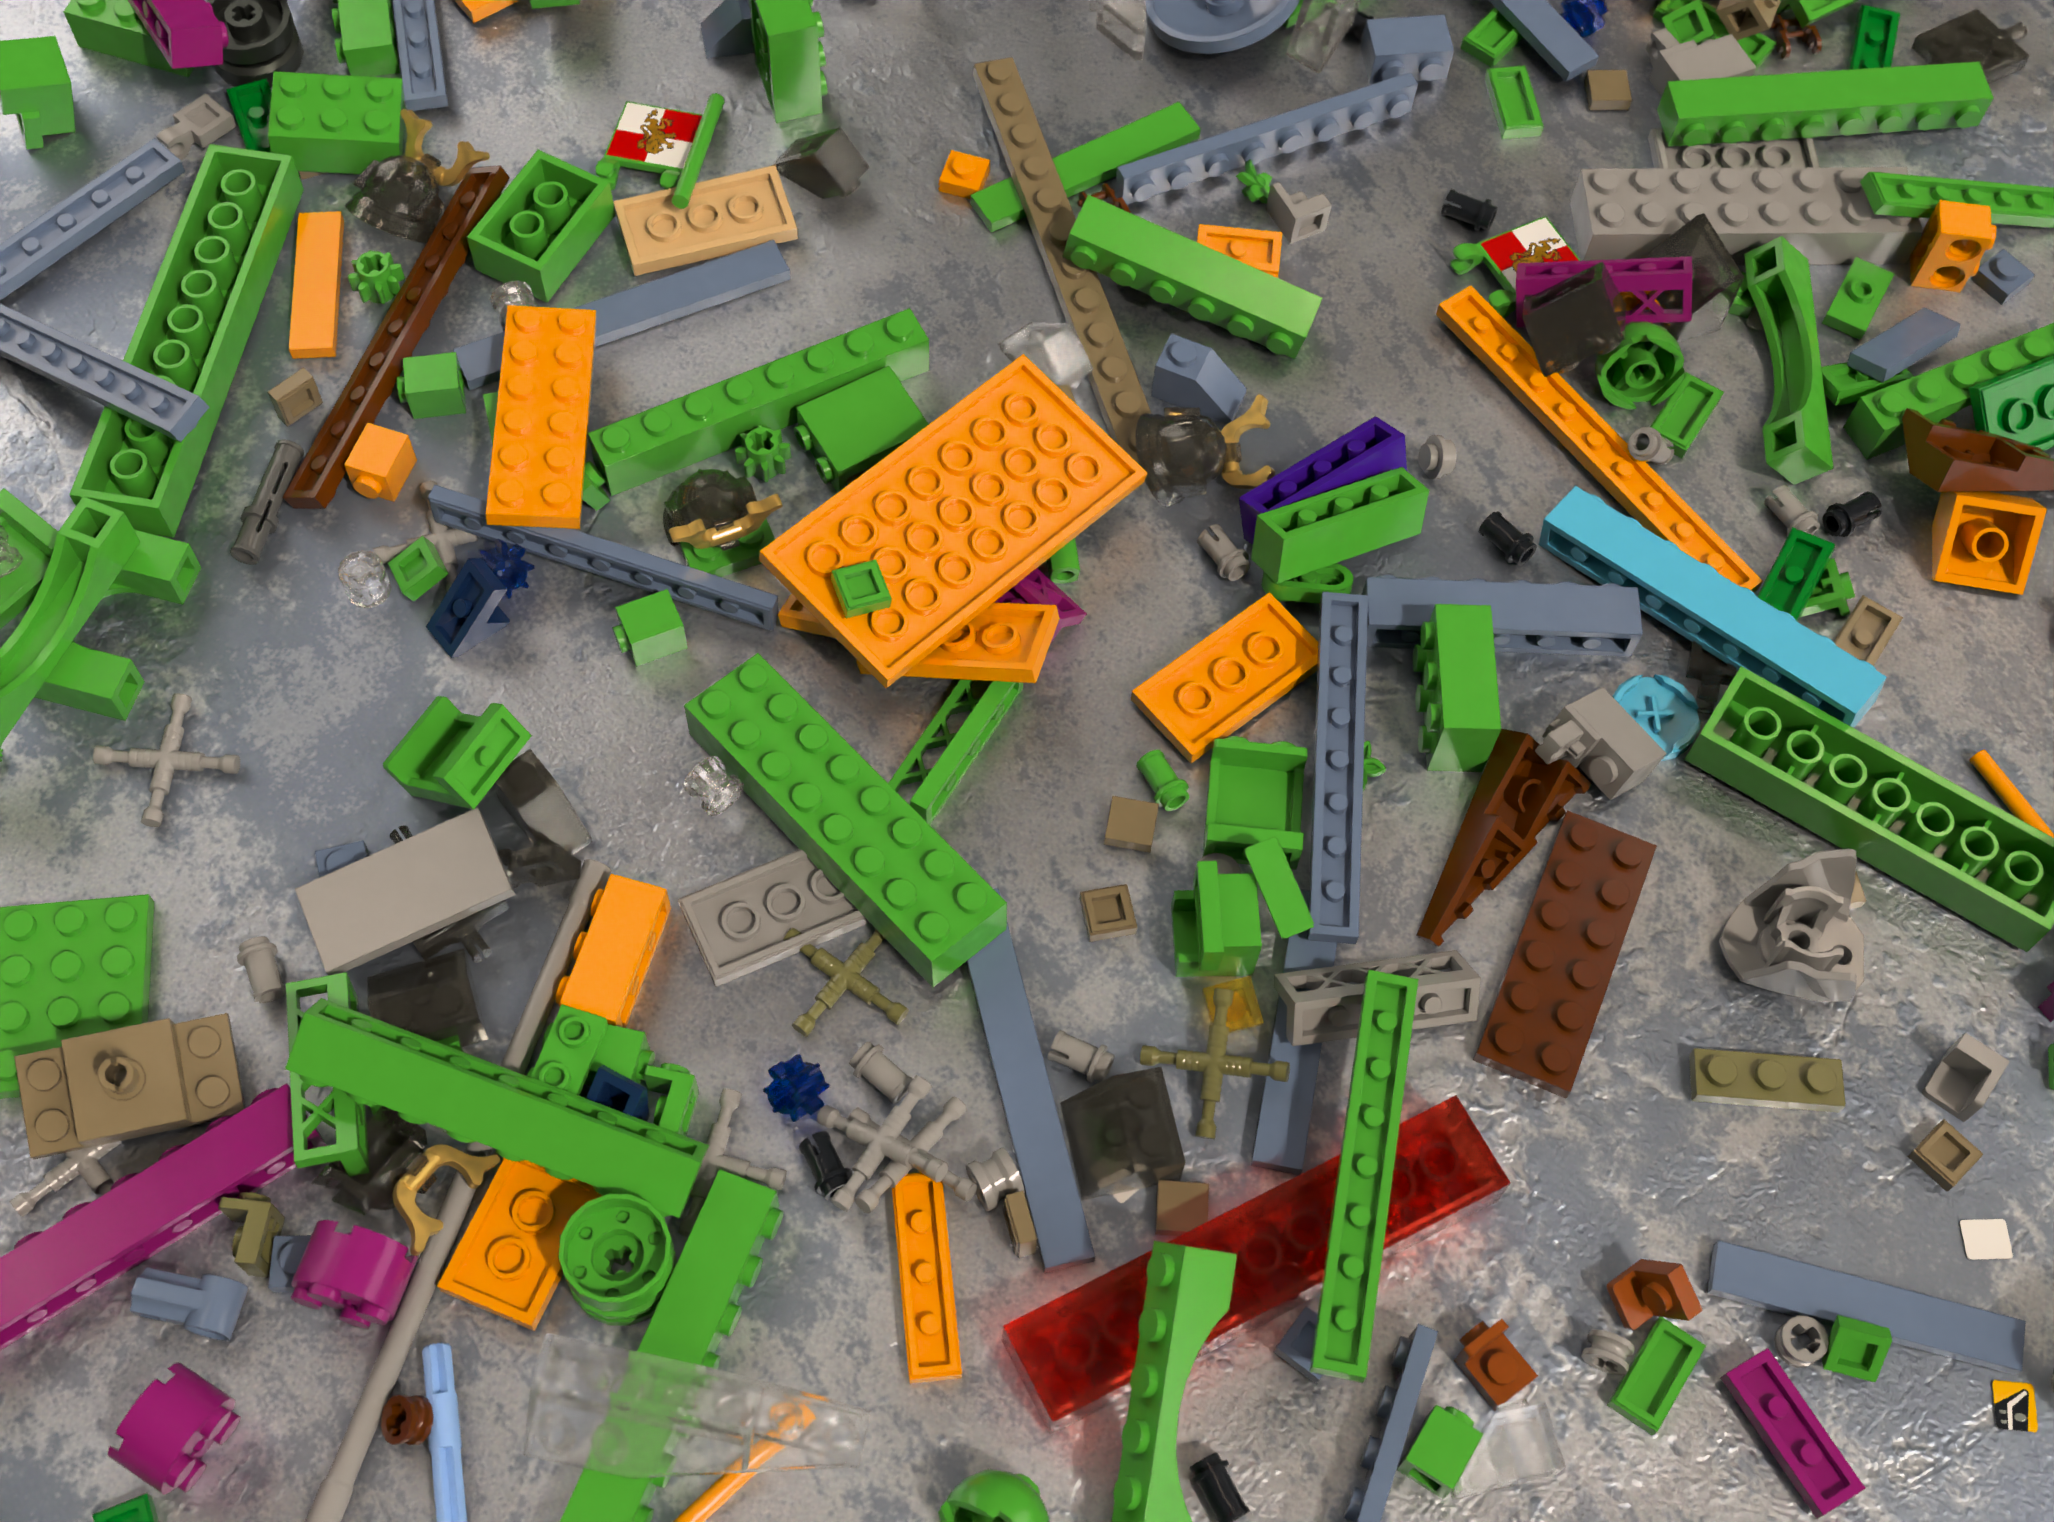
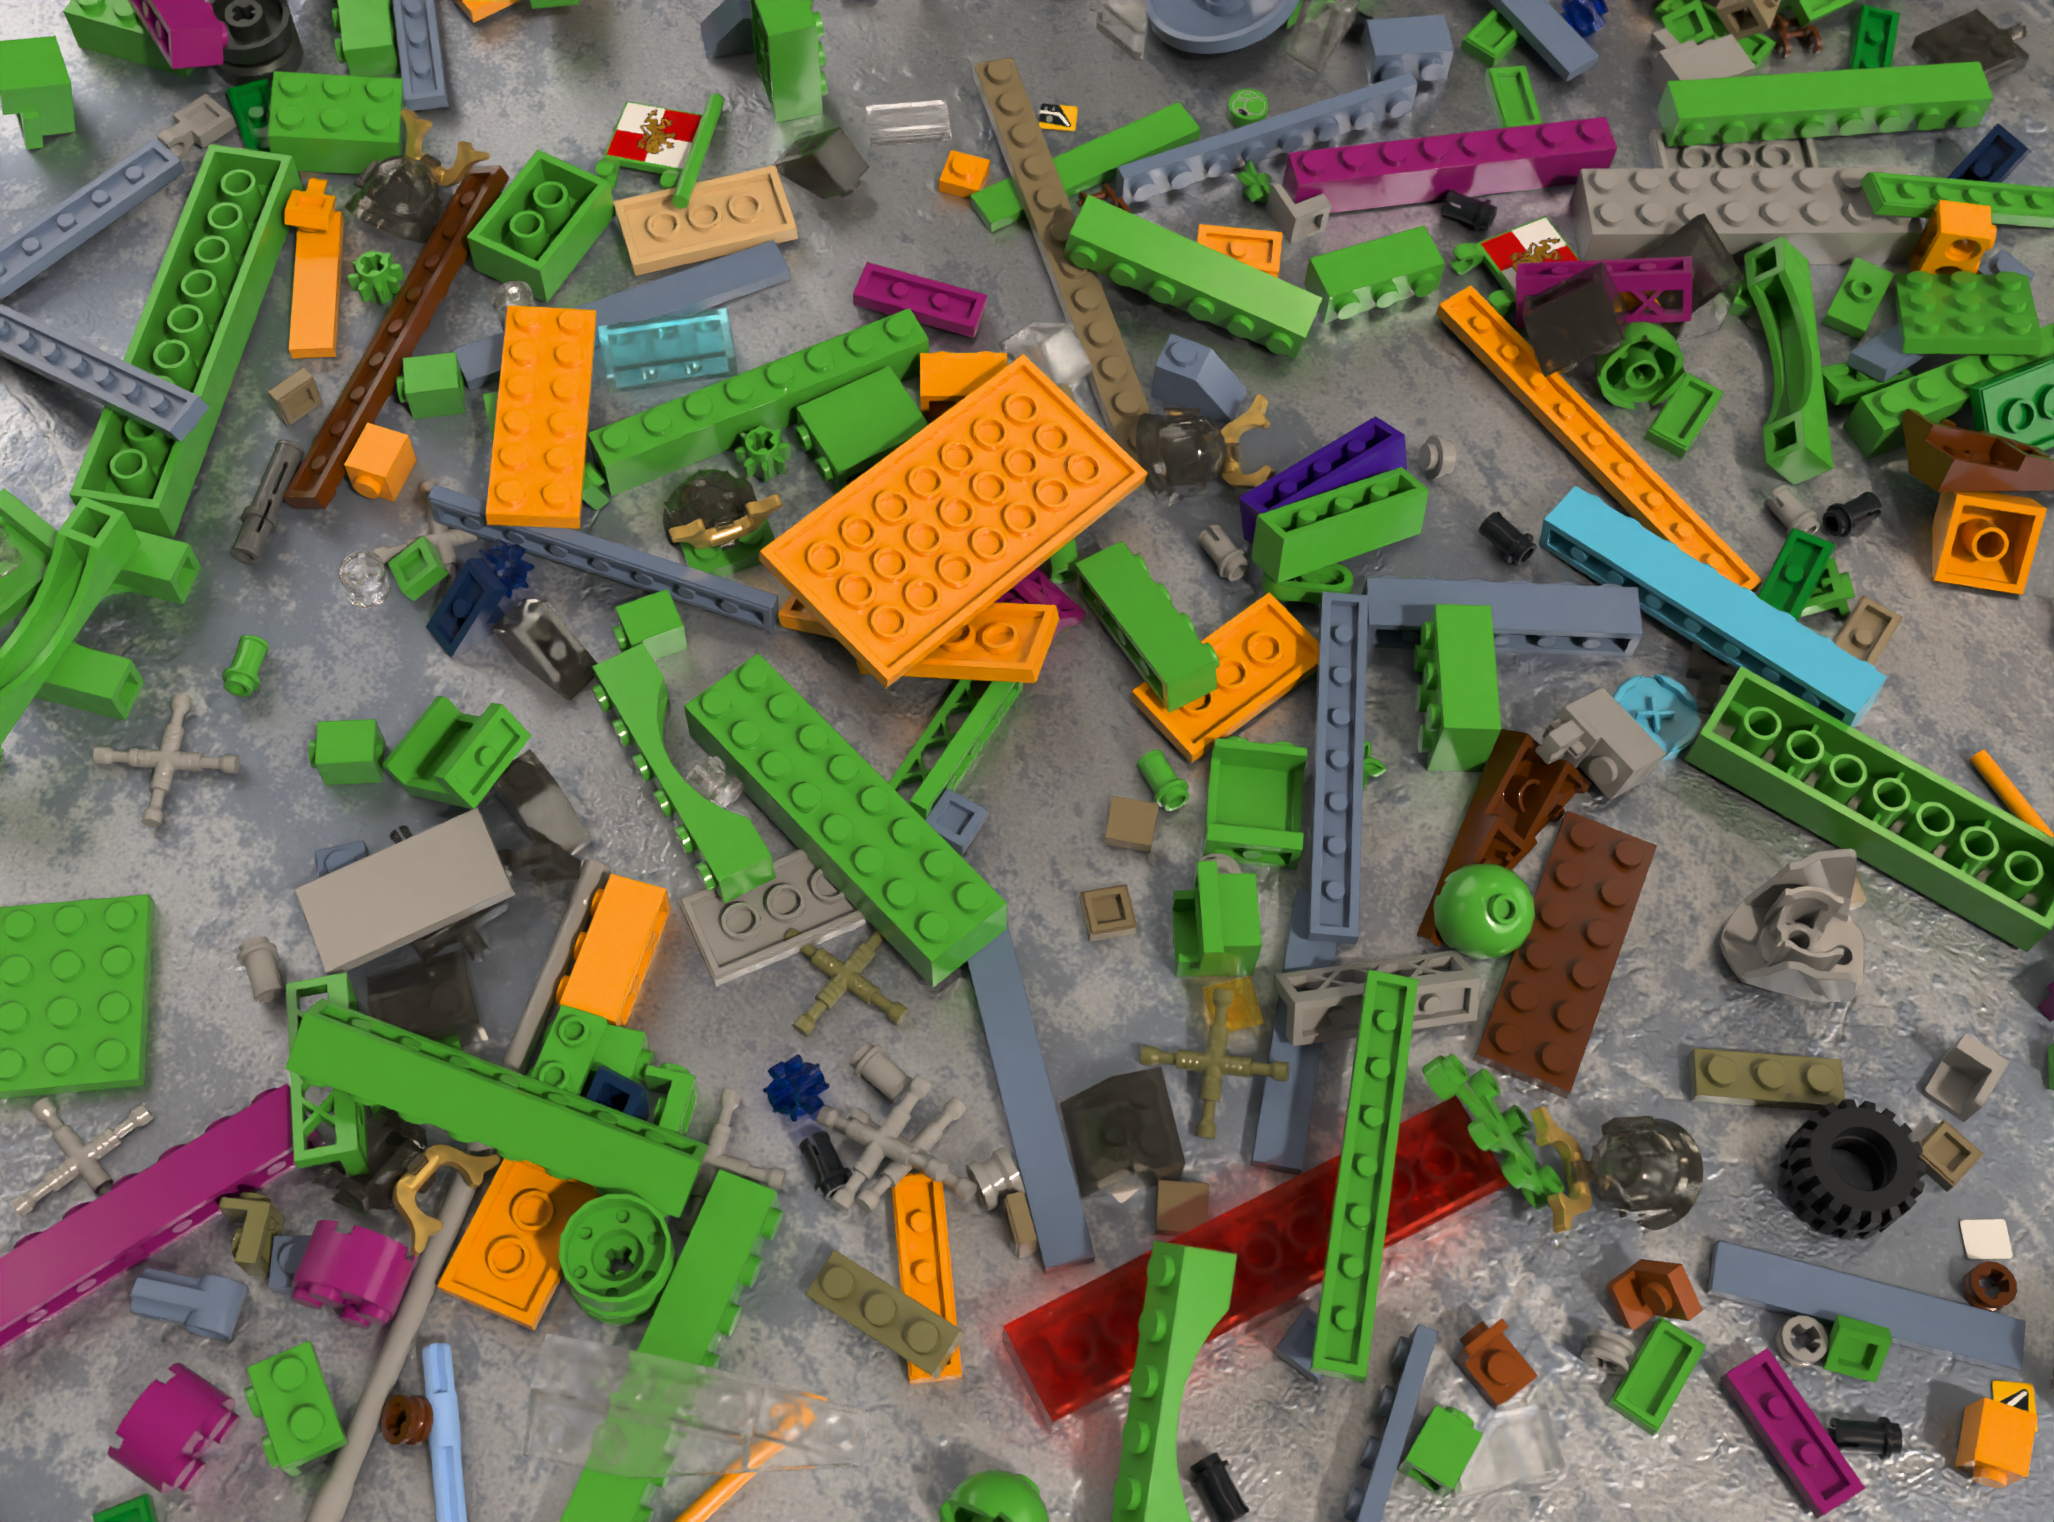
dark tan brick [14,1013,246,1159] -> none
bright green tile [830,560,892,619] -> none
light grey pin [1047,1030,1115,1083] -> none
bright green slope [1244,836,1314,939] -> none
dark tan tile [1584,70,1632,110] -> none
light grey pin [1628,426,1674,465] -> none
none -> bright green pin [222,635,269,697]
none -> bright green bracket [244,1340,349,1477]
none -> light orange plate [285,177,336,232]
none -> bright green brick [309,719,385,785]
none -> clear smoke slope [491,598,598,701]
none -> bright green arch [591,643,776,904]
none -> clear light blue brick [598,308,738,394]
none -> olive plate [805,1250,965,1380]
none -> magenta plate [853,262,987,338]
none -> clear tile [866,100,951,147]
none -> light orange brick [920,351,1007,421]
none -> sand blue plate [925,788,988,855]
none -> sticker [1039,104,1078,131]
none -> bright green brick [1075,541,1220,713]
none -> bright green tile [1227,89,1269,127]
none -> magenta brick [1282,117,1617,213]
none -> bright green brick [1304,225,1445,323]
none -> bright green plant [1422,1054,1565,1212]
none -> bright green cylinder [1433,863,1535,960]
none -> clear smoke helmet [1530,1106,1703,1234]
none -> black tyre [1780,1099,1926,1240]
none -> black pin [1828,1417,1902,1460]
none -> bright green plate [1893,271,2043,355]
none -> dark blue slope [1947,123,2032,183]
none -> light orange brick [1954,1397,2038,1489]
none -> reddish brown bush [1962,1261,2017,1312]

